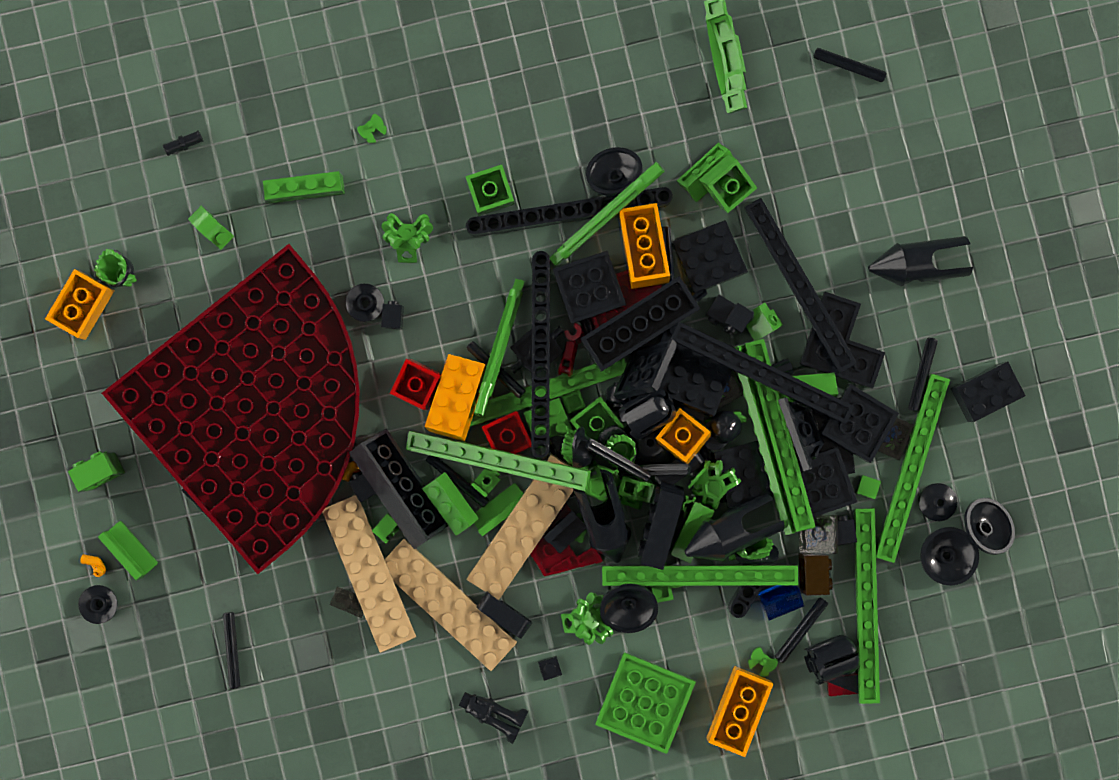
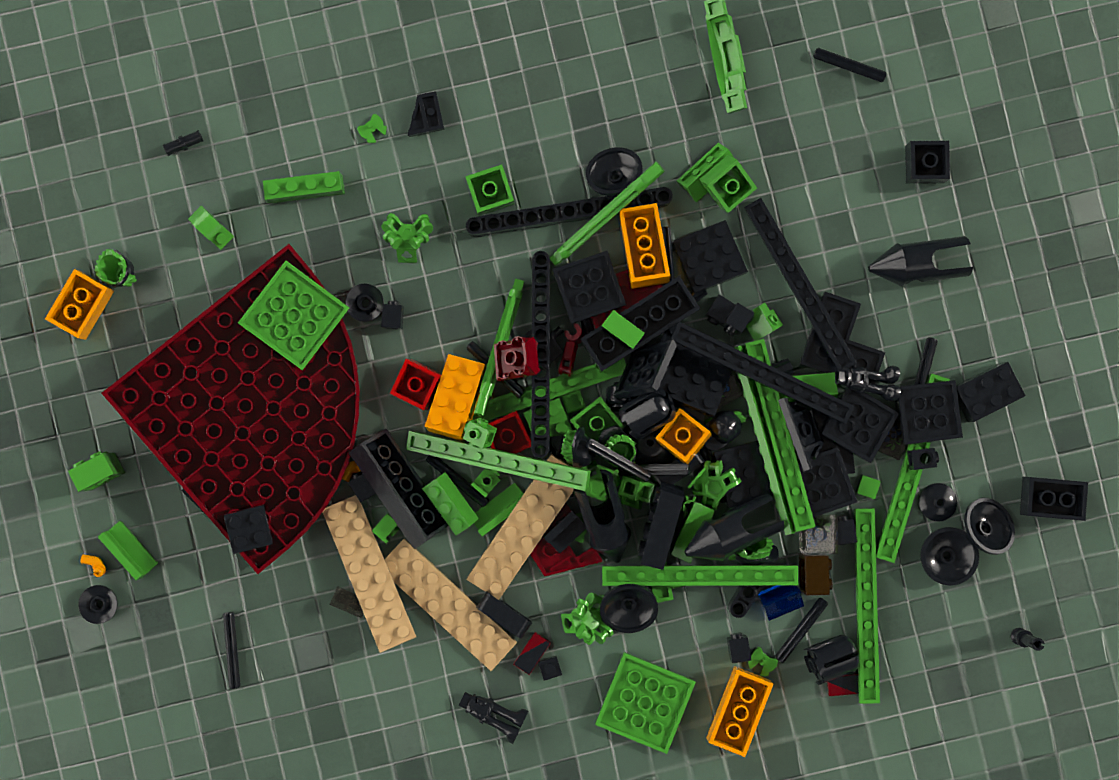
none -> black brick [224,504,273,554]
none -> bright green plate [238,261,349,370]
none -> black wing [408,91,445,137]
none -> bright green brick [463,418,497,448]
none -> dark red slope [494,336,540,381]
none -> black tile [513,632,551,675]
none -> bright green tile [602,310,645,349]
none -> black brick [726,632,752,663]
none -> black piece [835,366,901,402]
none -> black plate [898,380,963,445]
none -> black brick [905,141,950,184]
none -> black brick [907,448,939,470]
none -> black pin [1010,628,1045,651]
none -> black brick [1020,476,1088,521]

